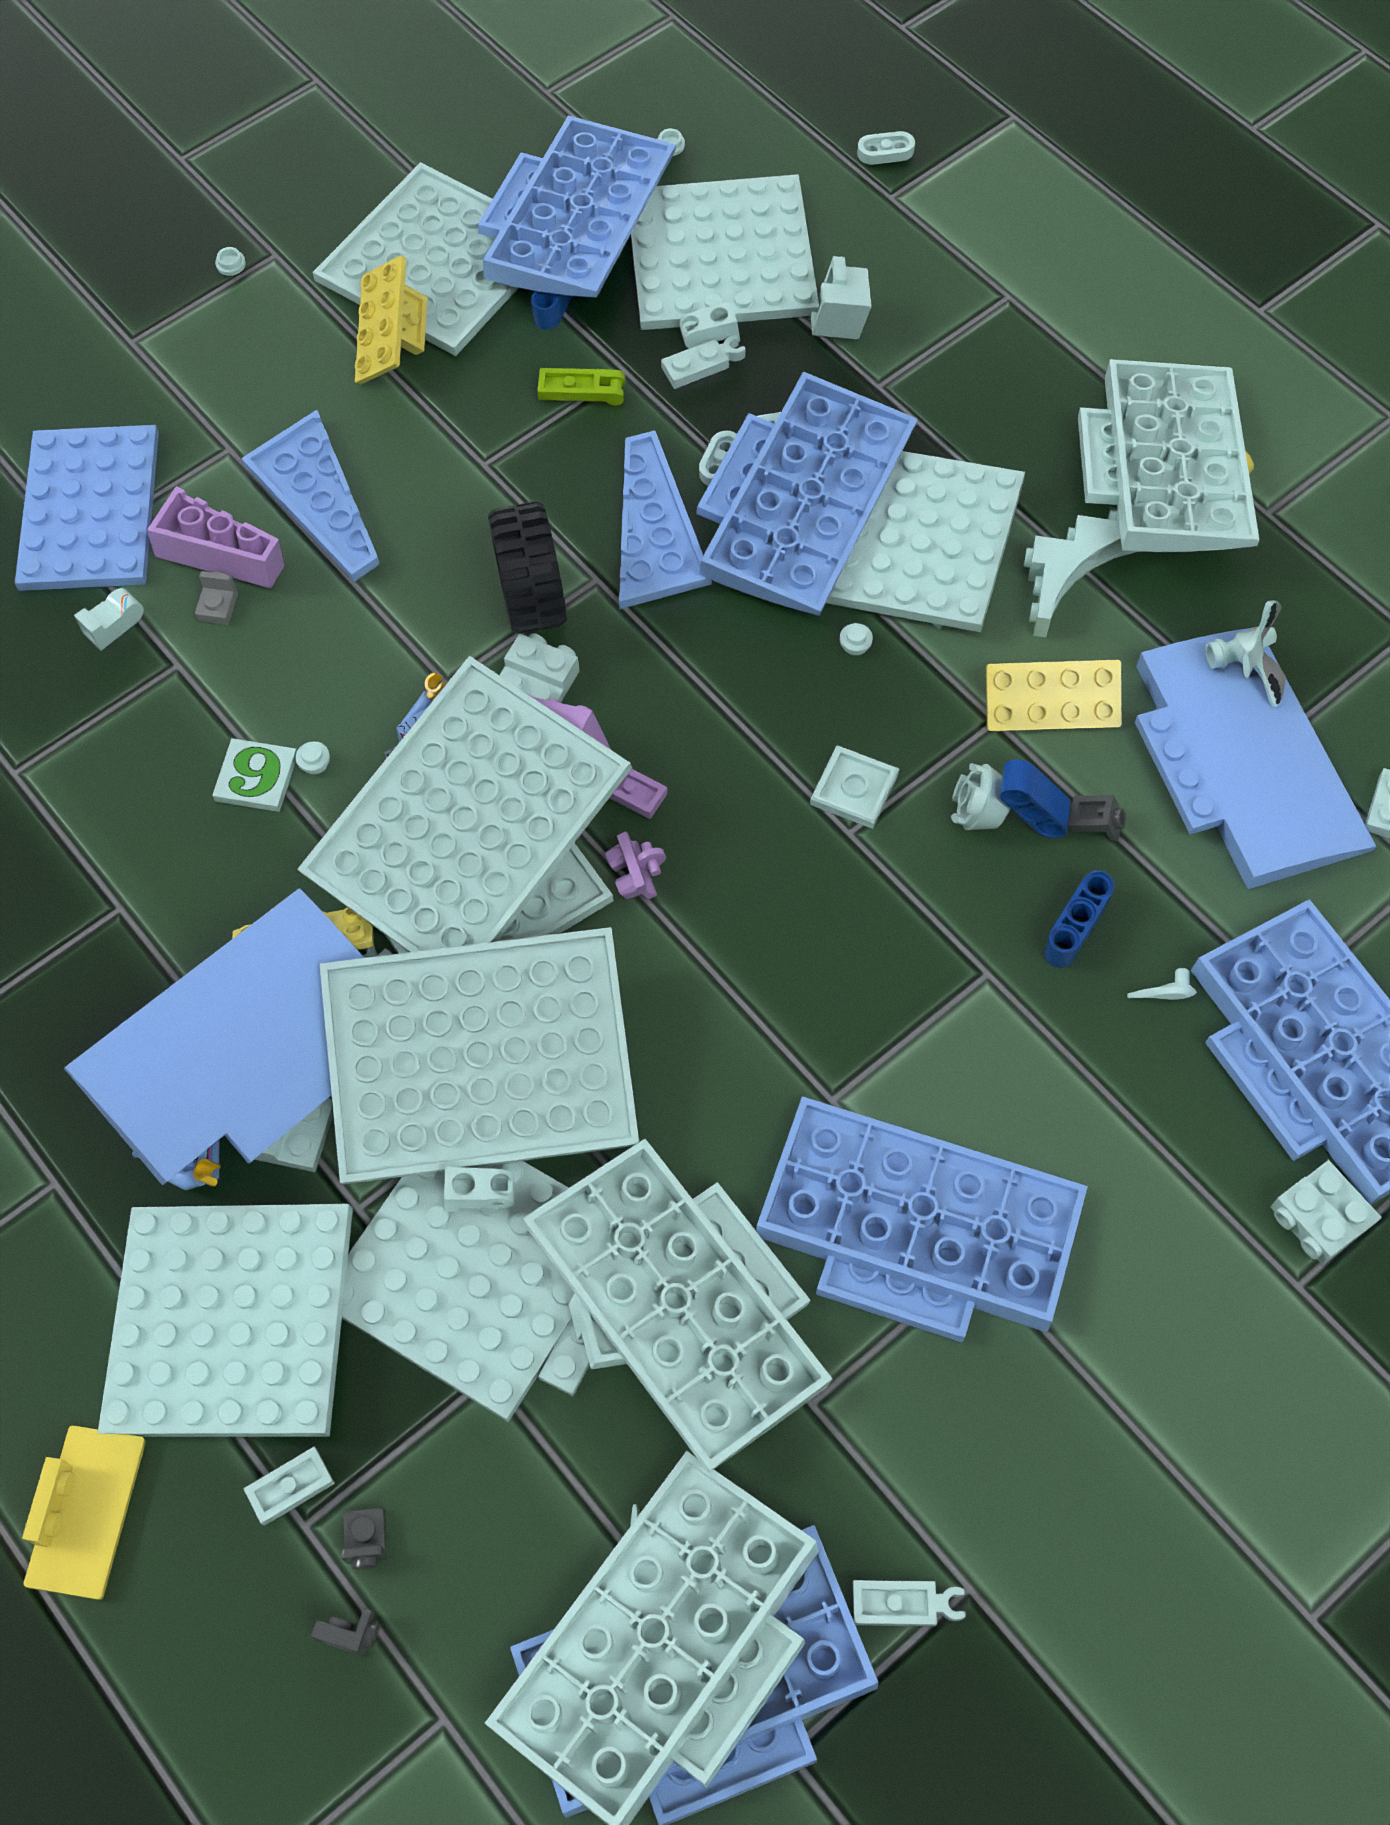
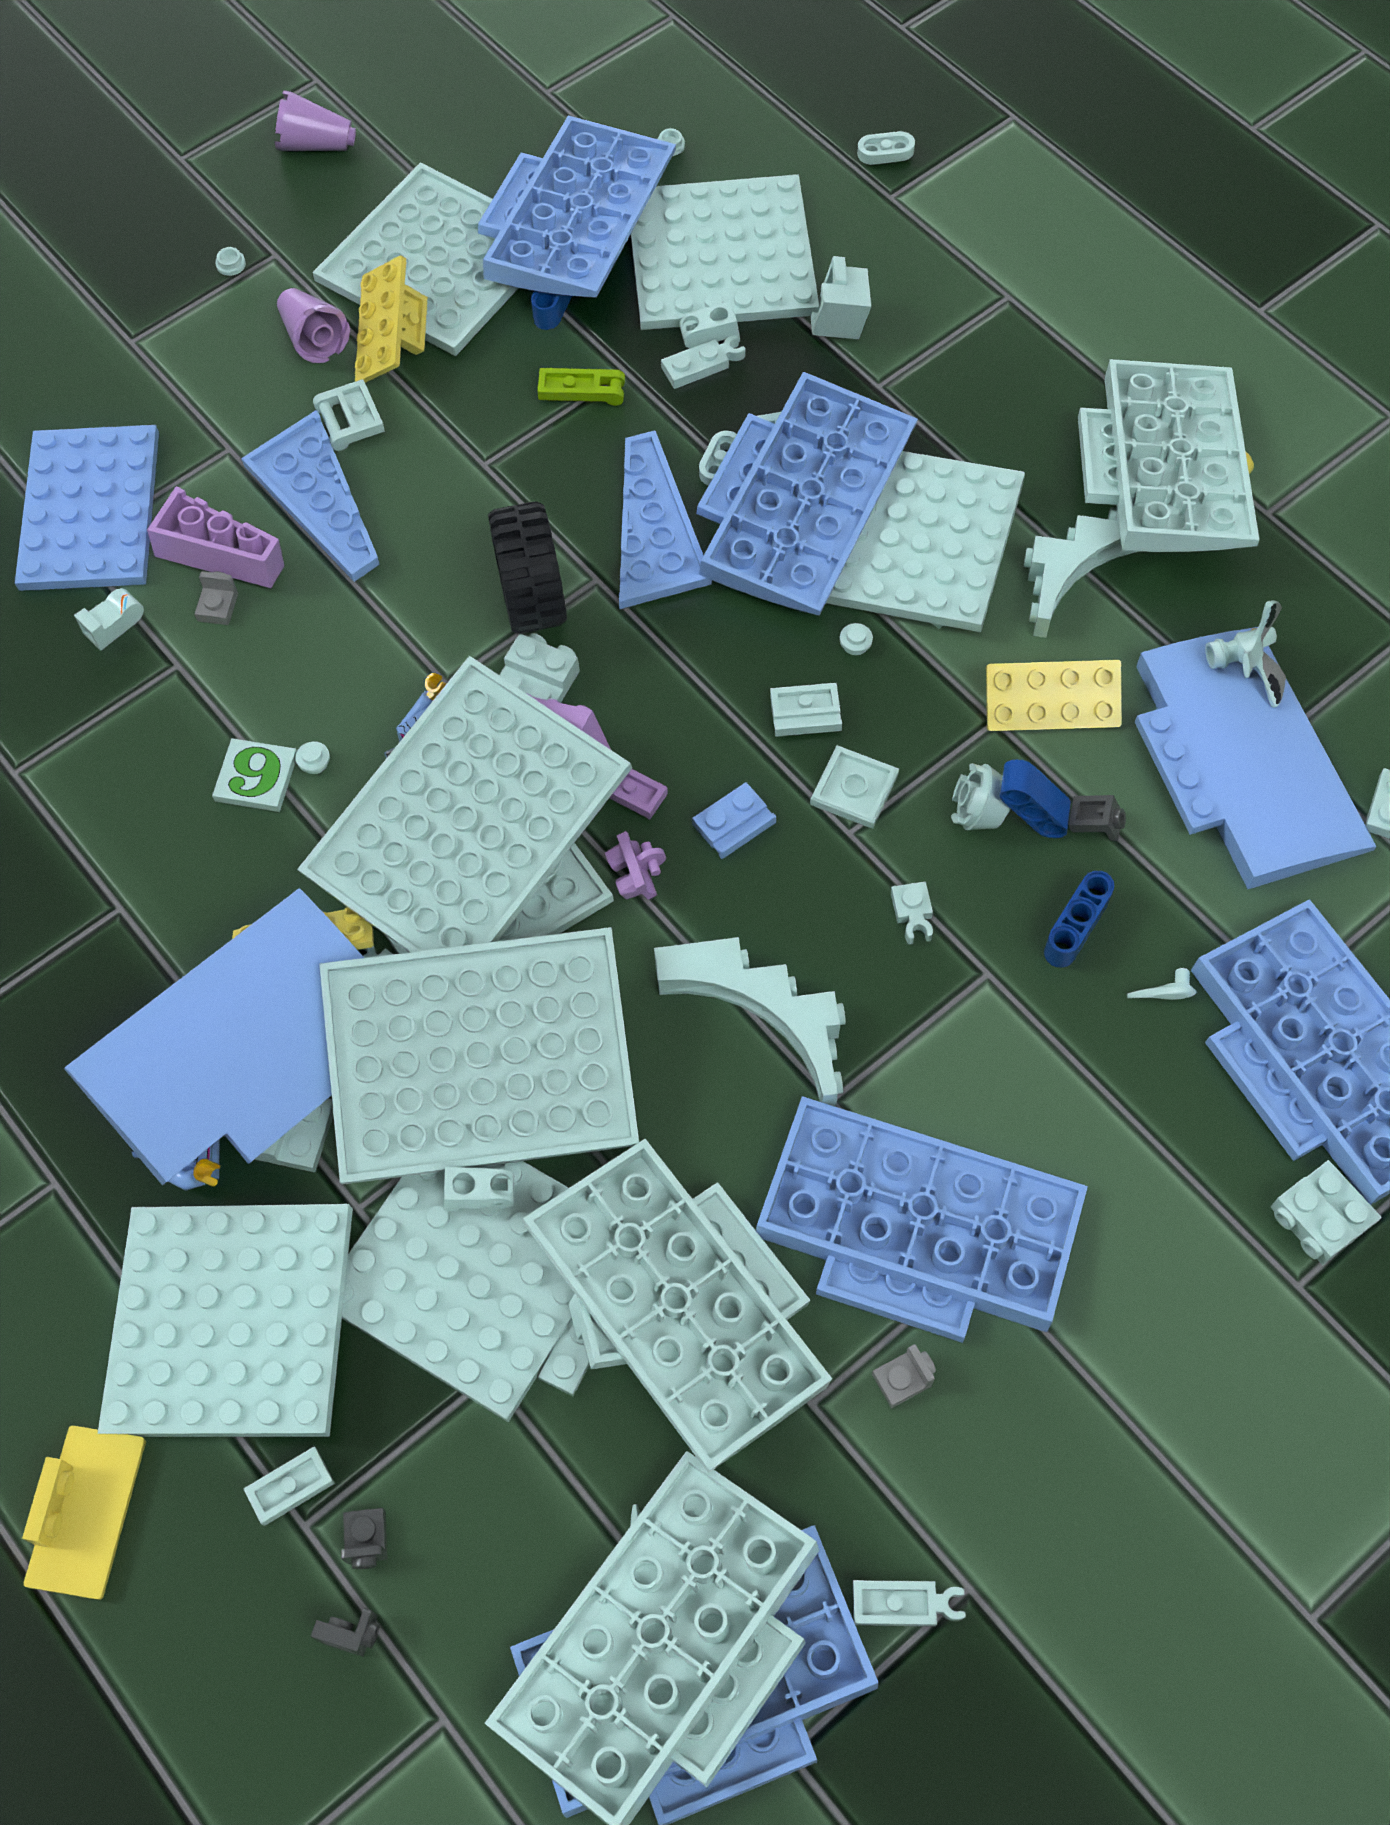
none -> lavender cone [275,91,356,151]
none -> lavender cone [277,288,350,363]
none -> light aqua plate [313,379,385,451]
none -> light aqua arch [654,937,846,1107]
none -> light blue plate [692,782,776,859]
none -> light aqua plate [770,683,842,736]
none -> light grey bracket [872,1344,936,1409]
none -> light aqua plate [891,881,933,944]

